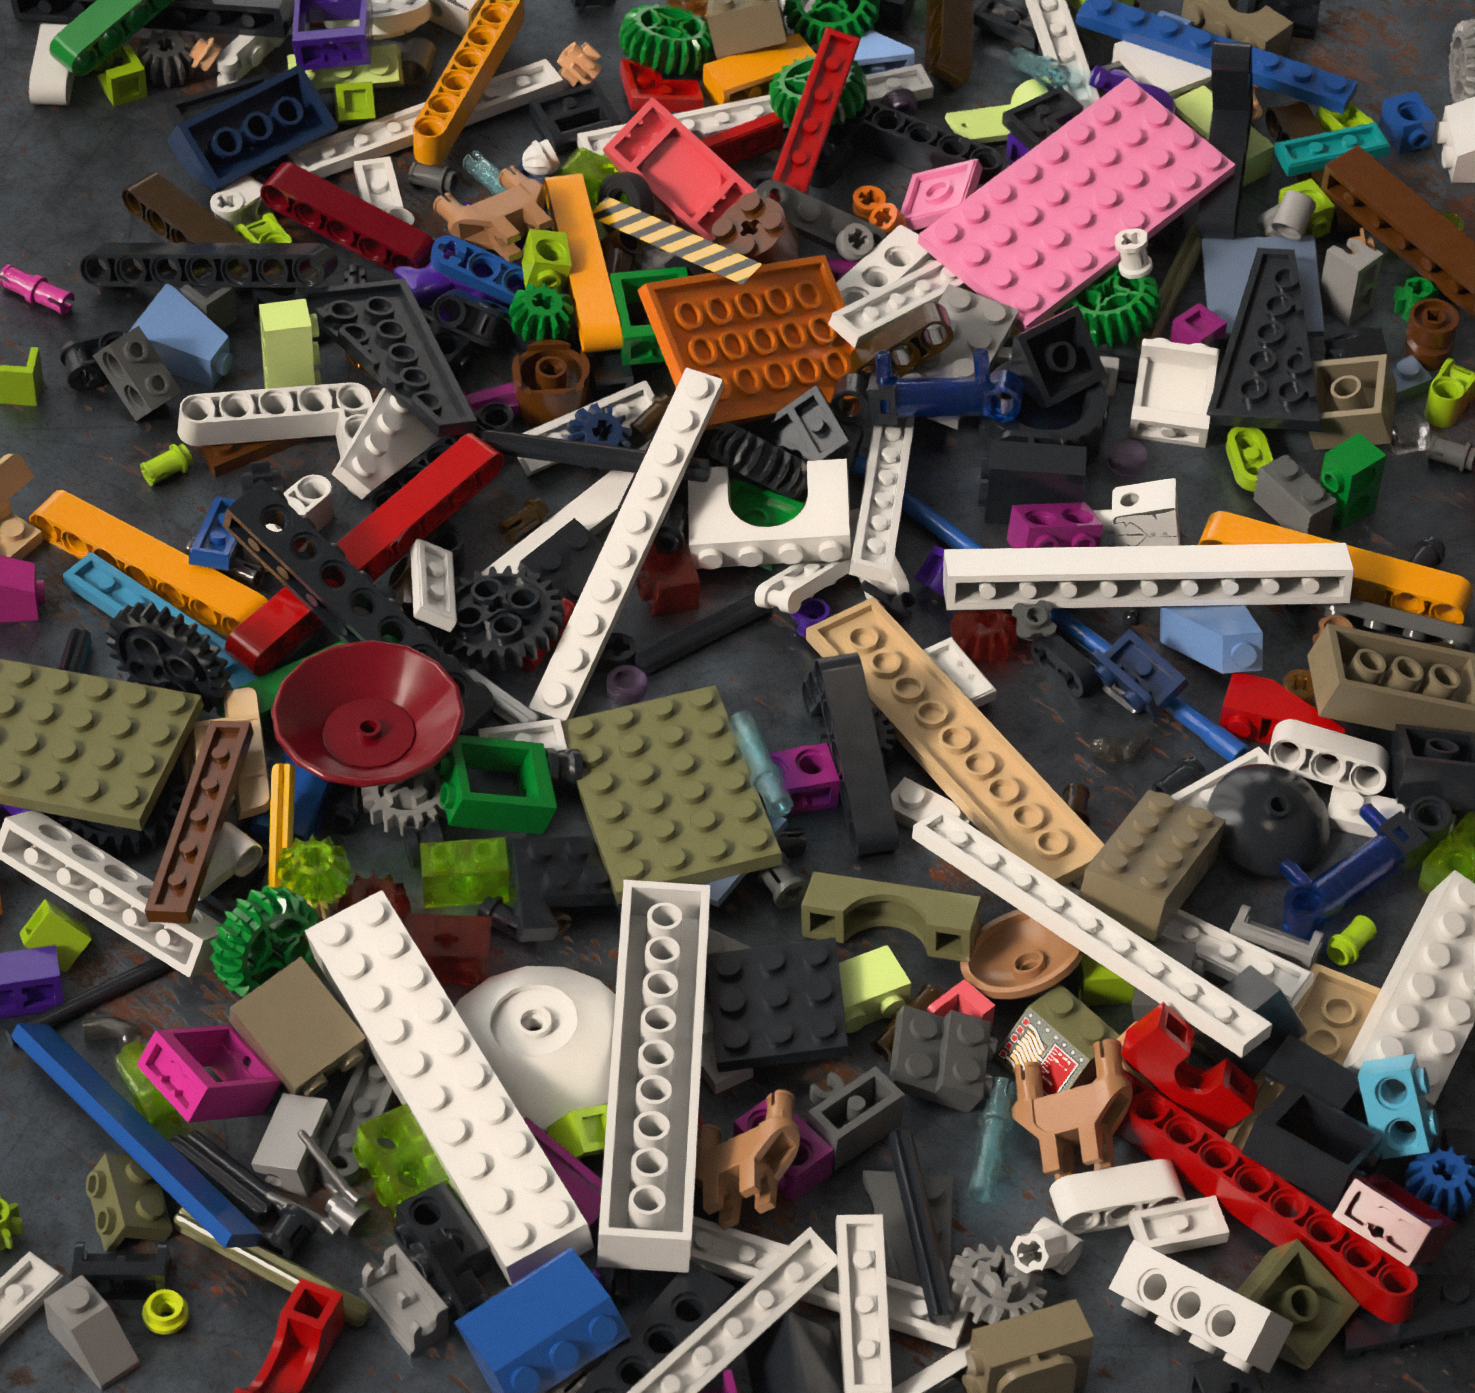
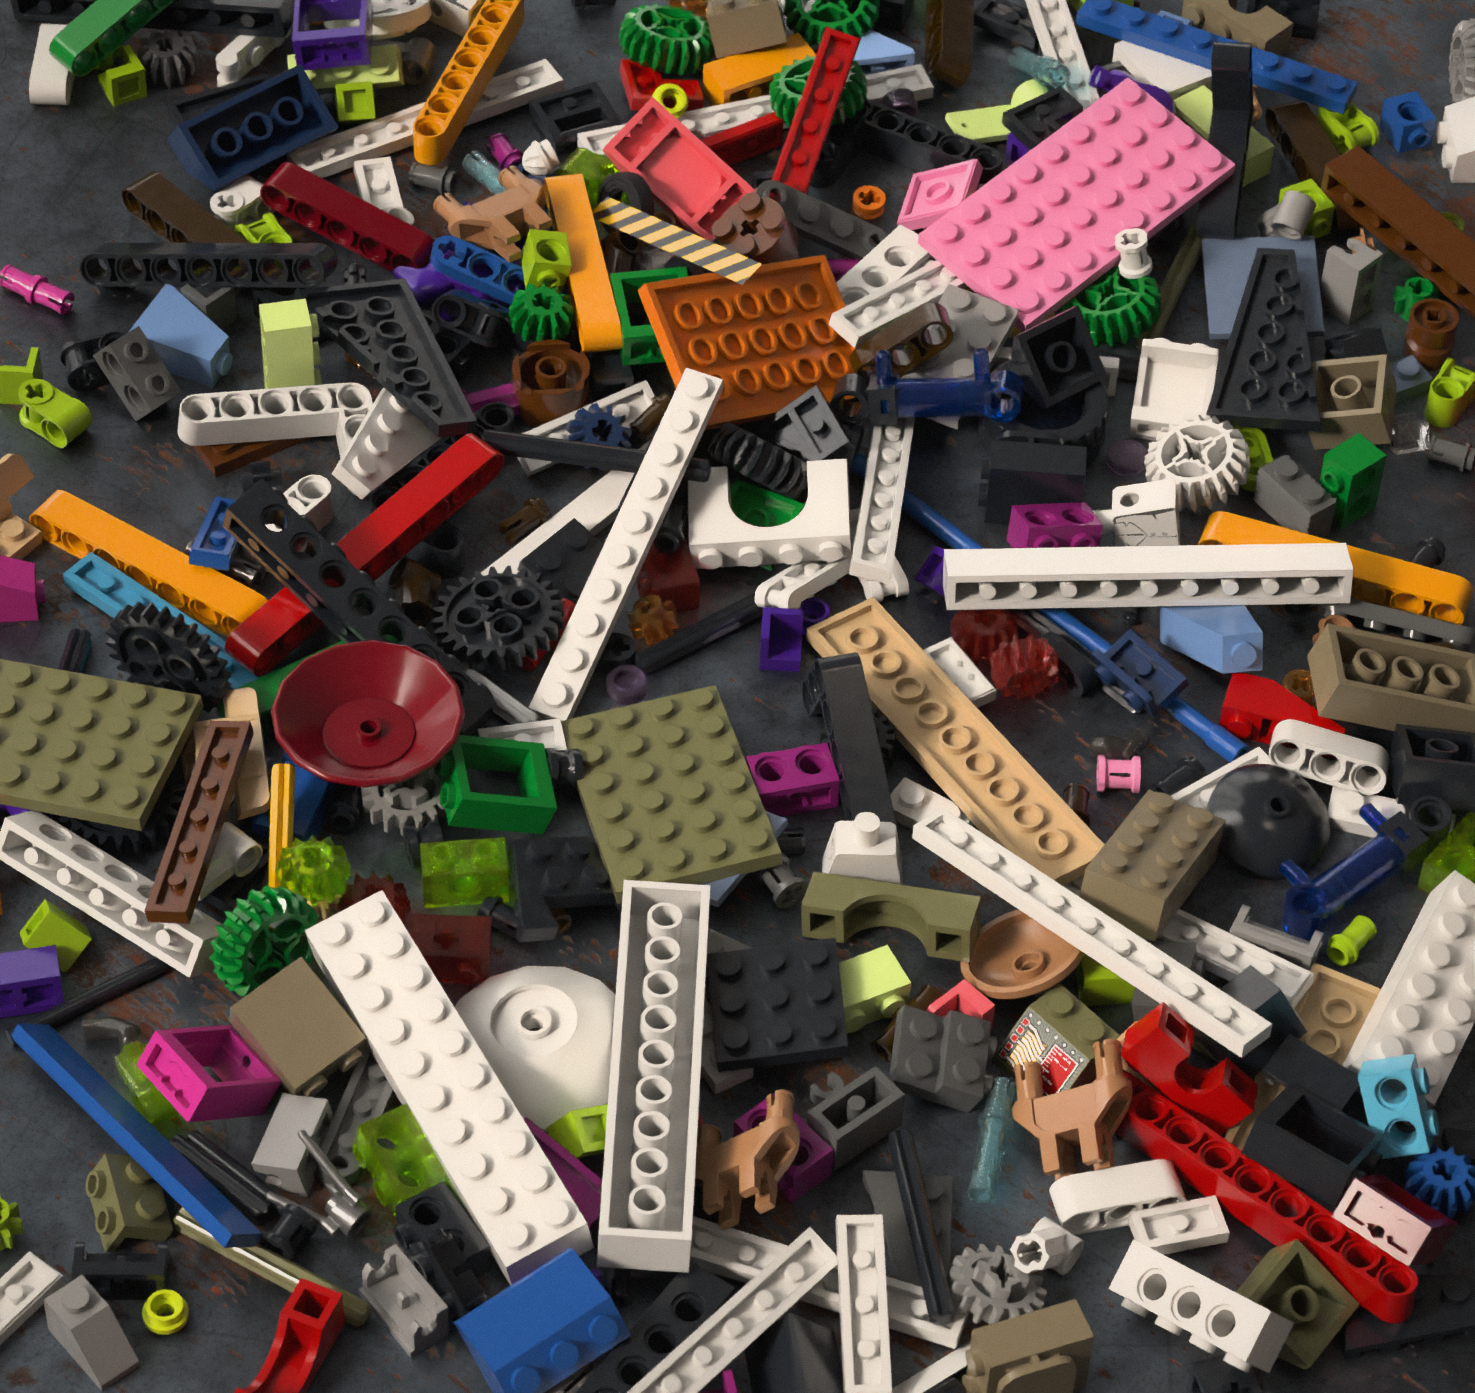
lime pin [140,444,193,486] -> none
light nougat plate [189,37,222,72] -> none
white tile [410,538,457,632] -> none
light nougat gear [557,42,602,87] -> none
clear light blue pin [728,711,794,817] -> none
light grey bush [835,223,874,261] -> none
black hand [860,580,916,621] -> none
orange bush [869,203,906,236] -> none
dark grey plate [1012,600,1056,641] -> none
magenta panel [1170,303,1227,346] -> none
teal tile [1273,122,1391,177] -> none
none -> lime piece [18,379,93,448]
none -> magenta pin [486,133,524,171]
none -> clear orange gear [627,595,679,645]
none -> neon yellow plate [652,84,688,119]
none -> dark purple panel [759,607,804,672]
none -> white torso [822,812,903,885]
none -> clear red gear [990,634,1059,701]
none -> bright pink bush [1096,755,1141,793]
none -> white gear [1144,414,1251,513]

